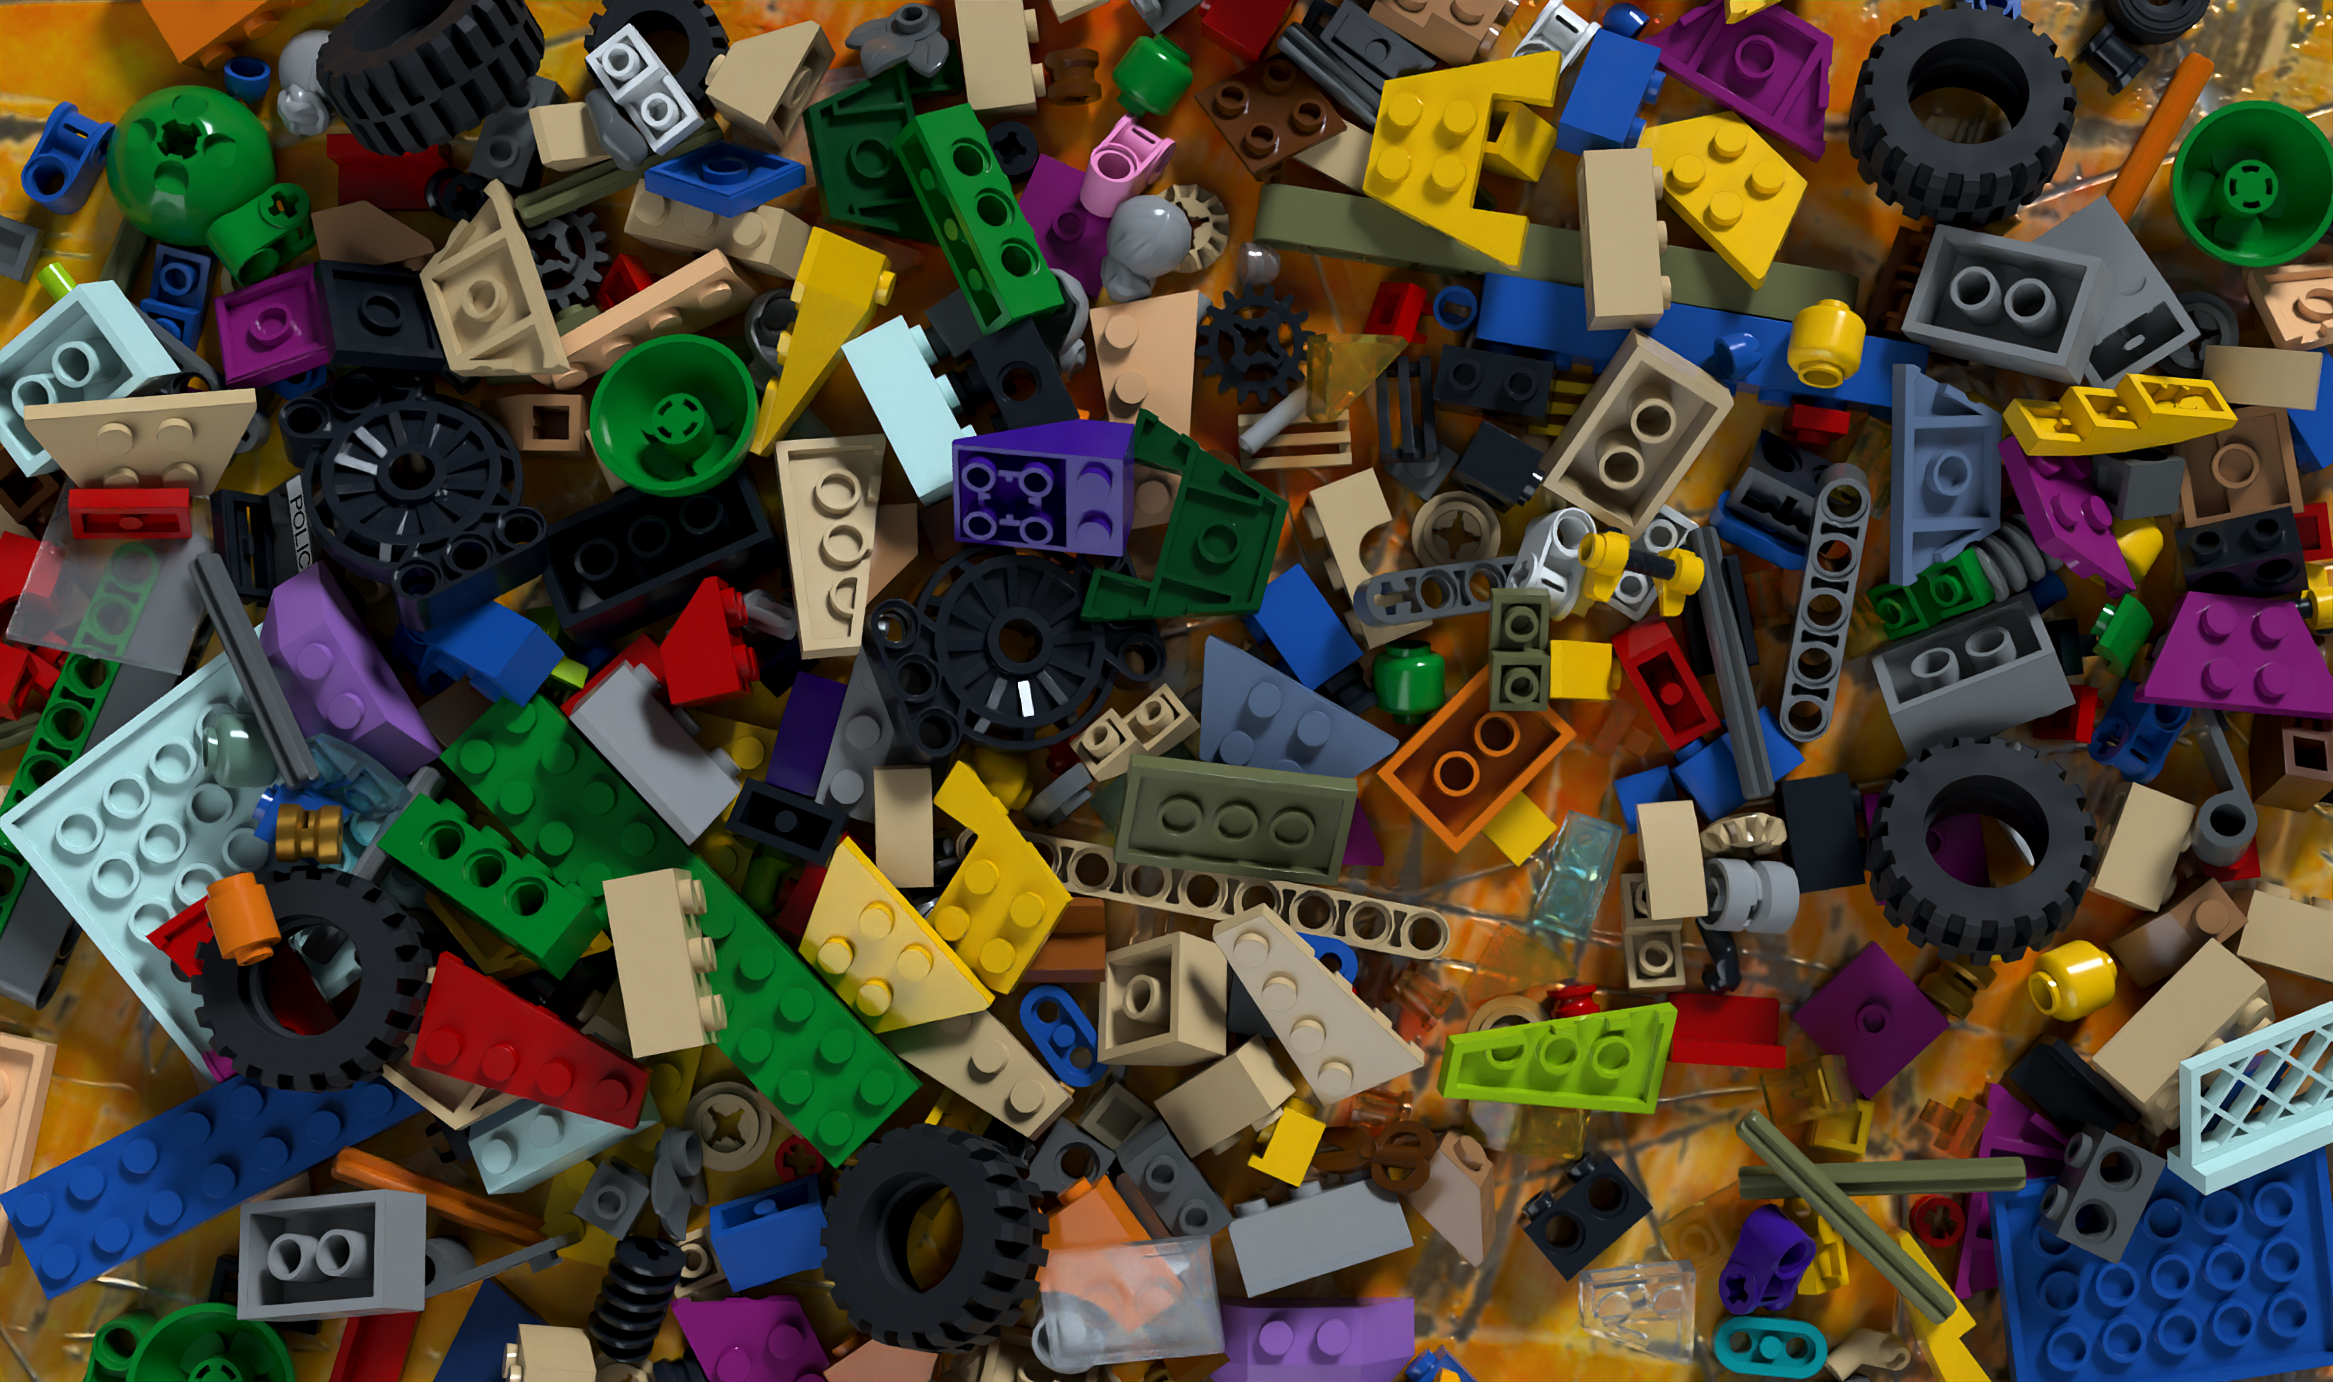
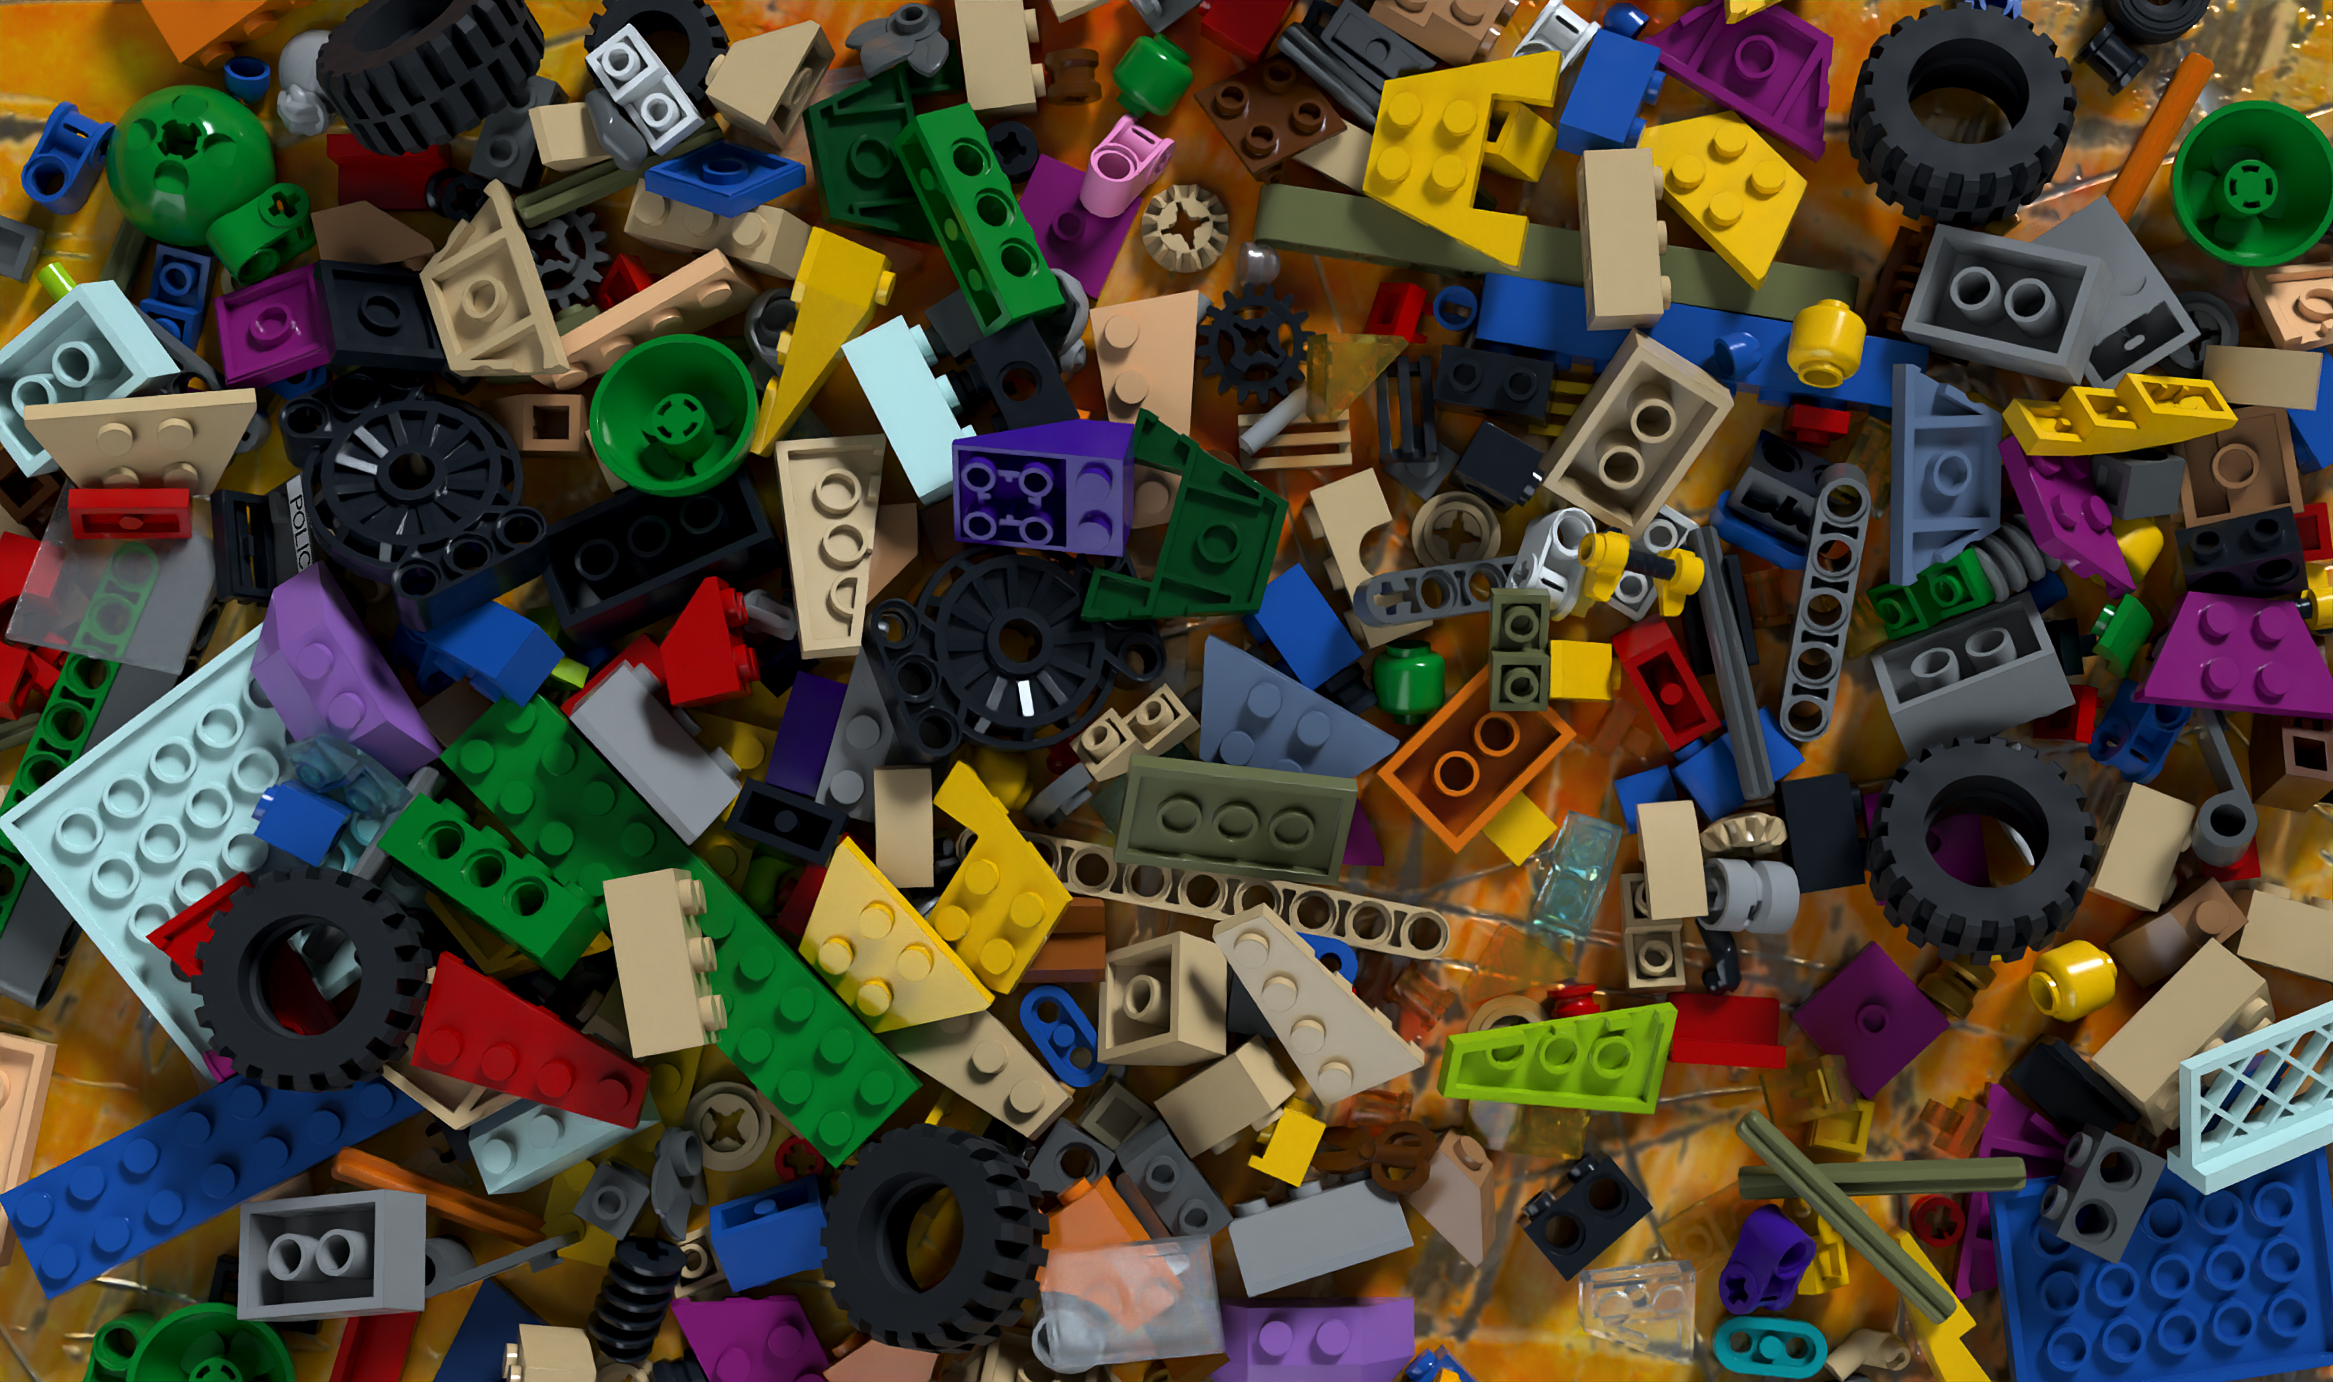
dark grey axle [188,551,320,792] -> none
sand green head [202,713,279,788] -> none
orange brick [205,872,282,966] -> none
pearl gold wheel [276,803,343,864] -> none
light grey hair [1100,195,1192,303] -> none

